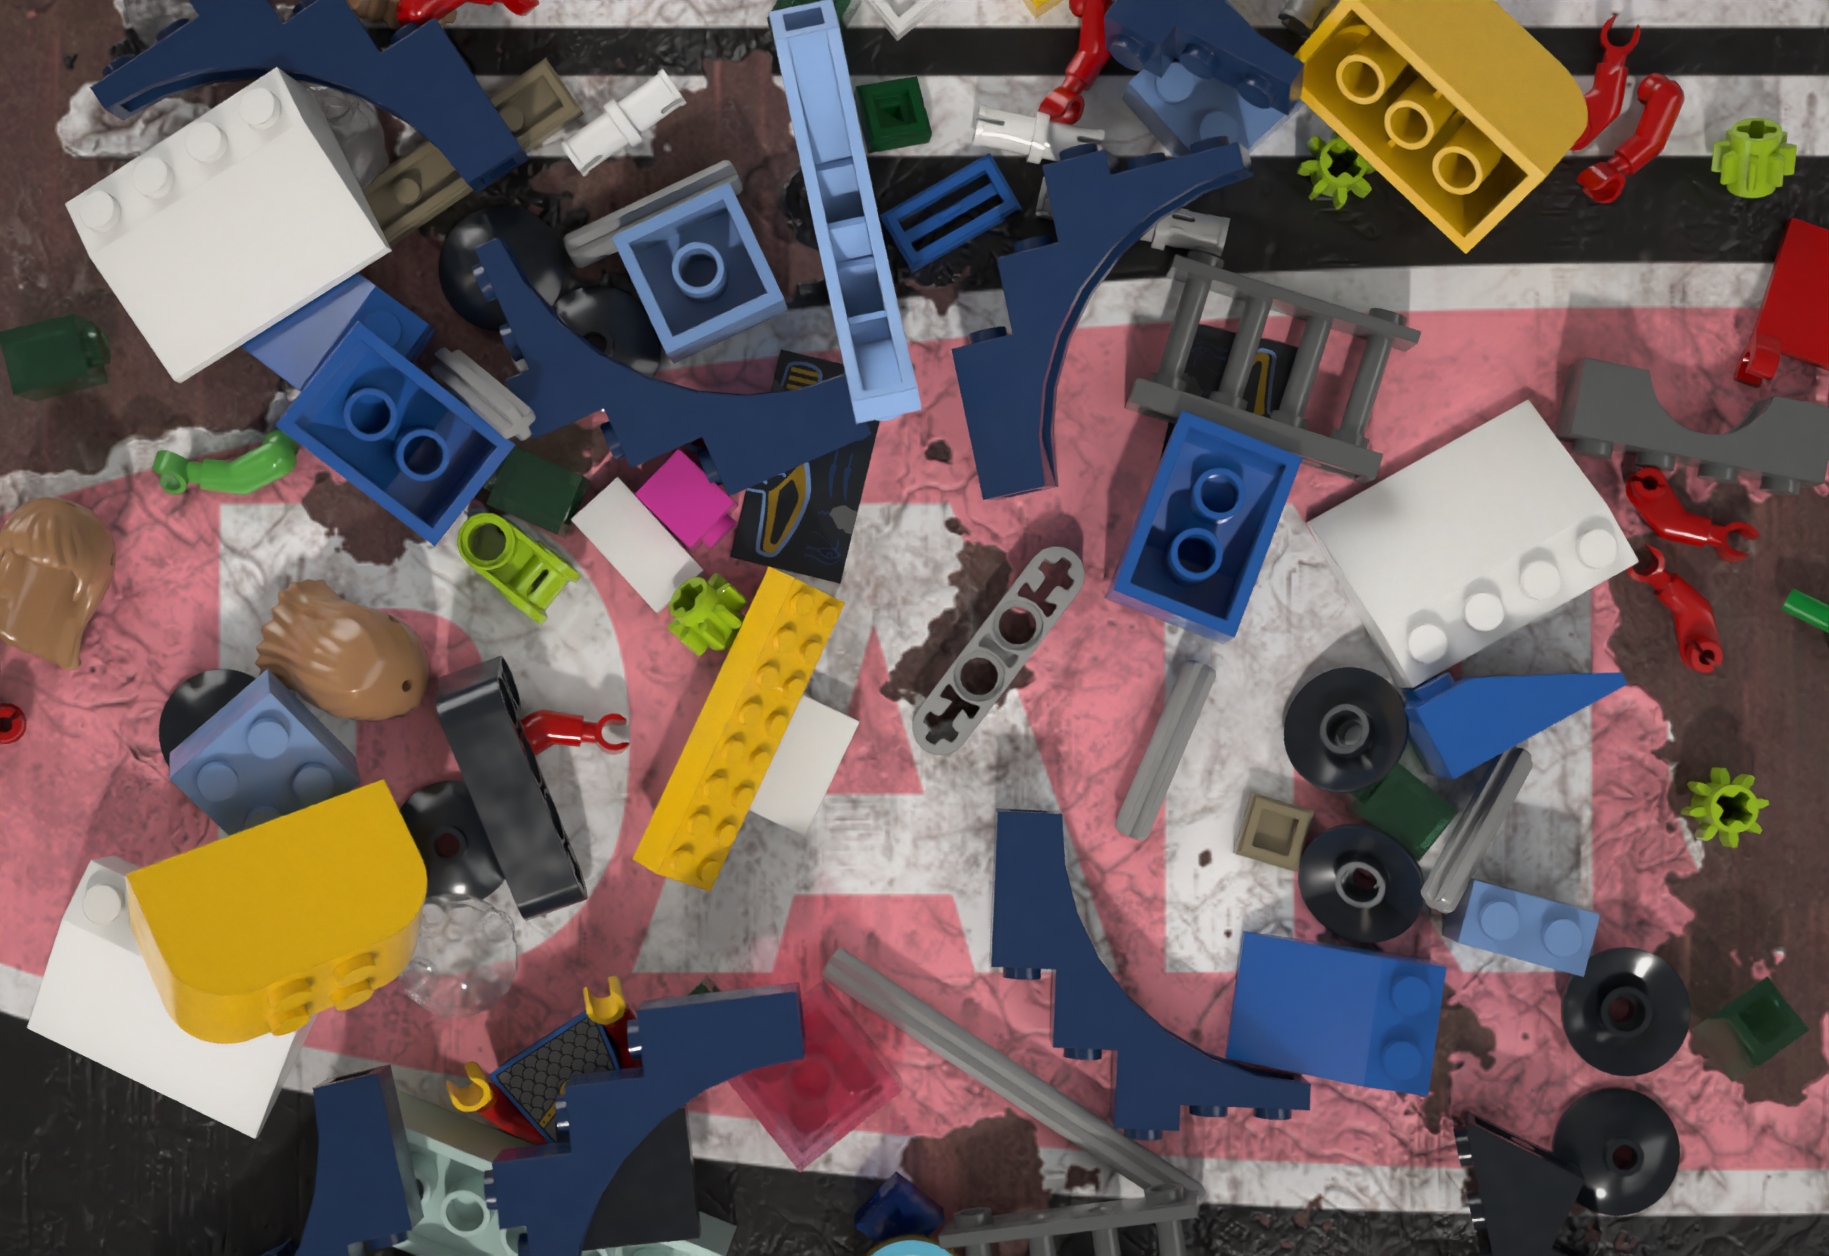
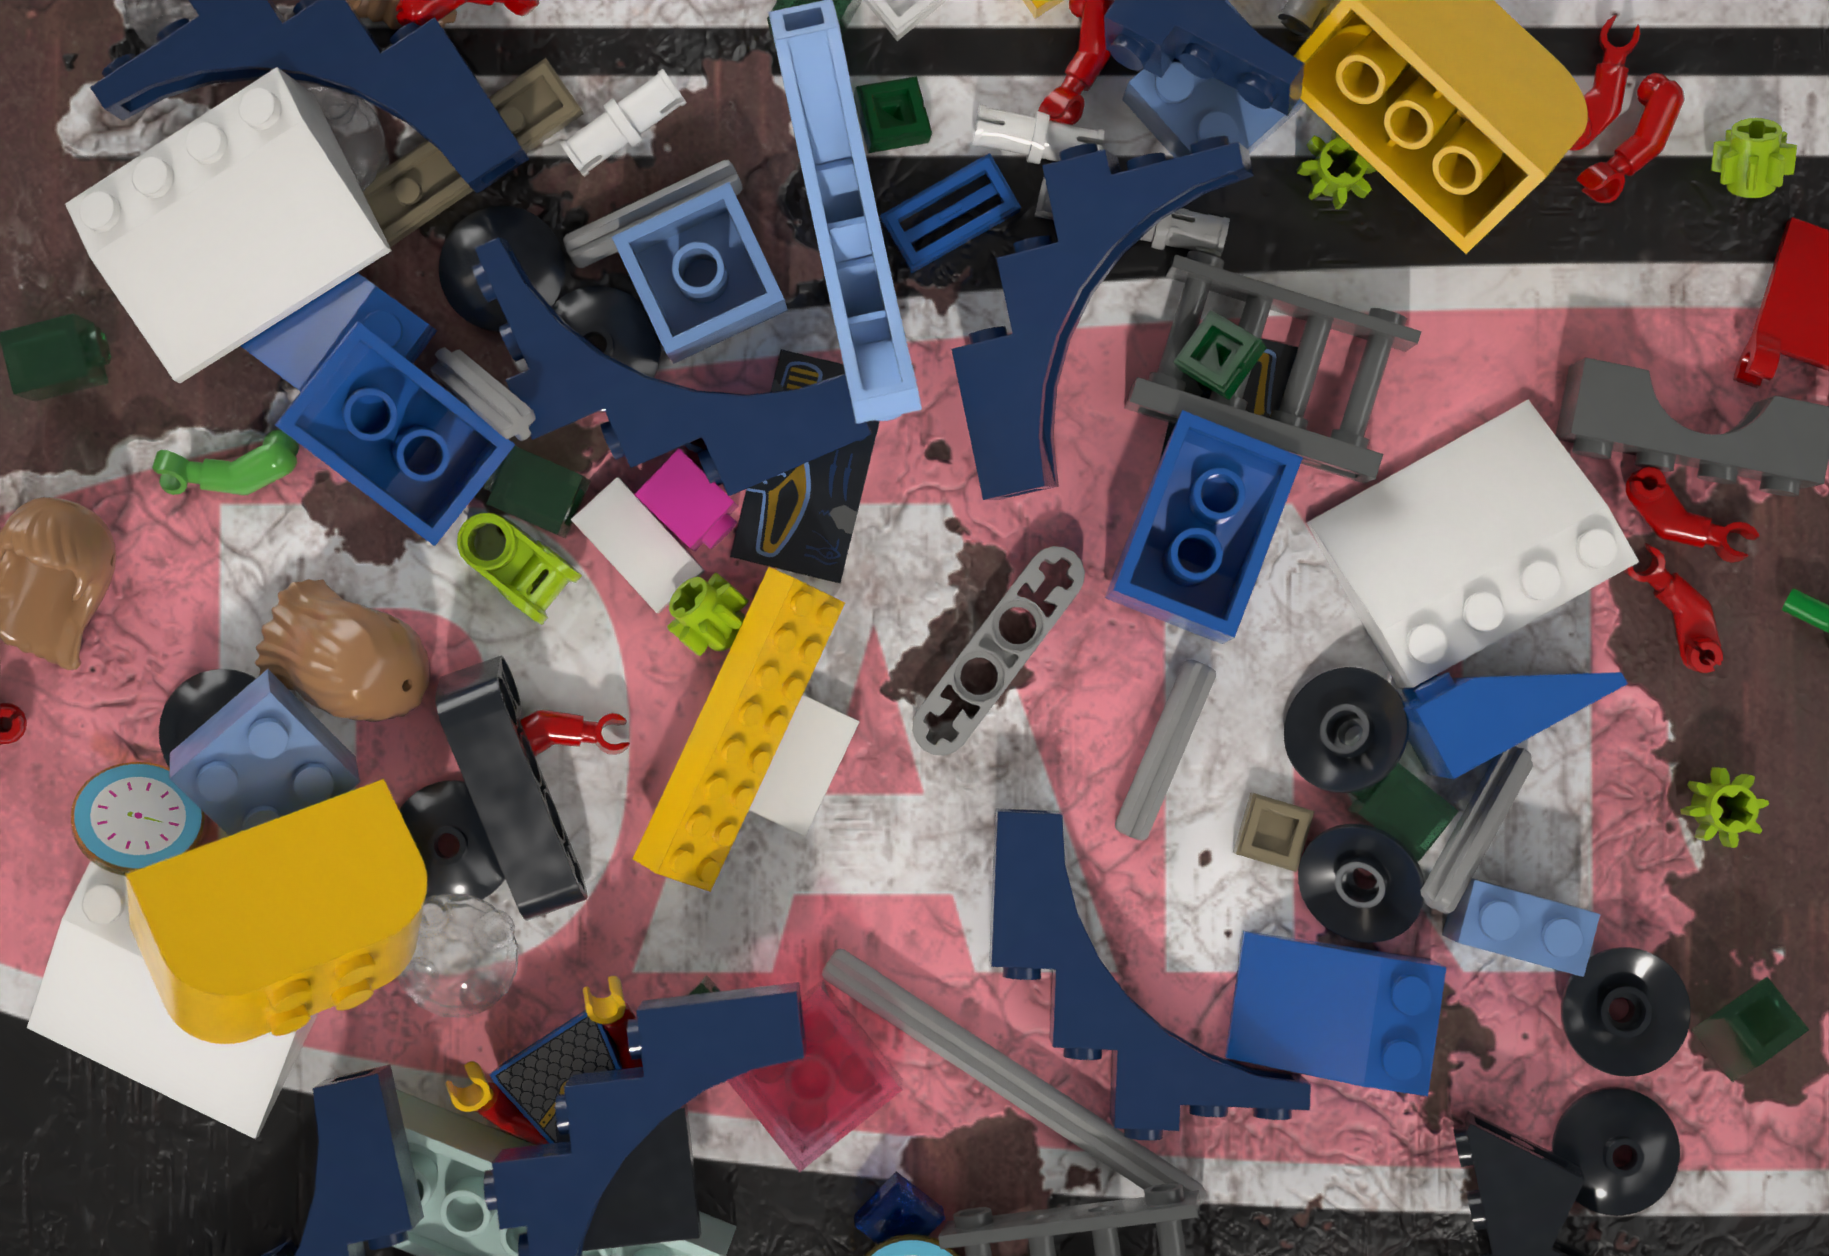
none -> piece [71,762,205,876]
none -> dark green tile [1173,309,1266,400]

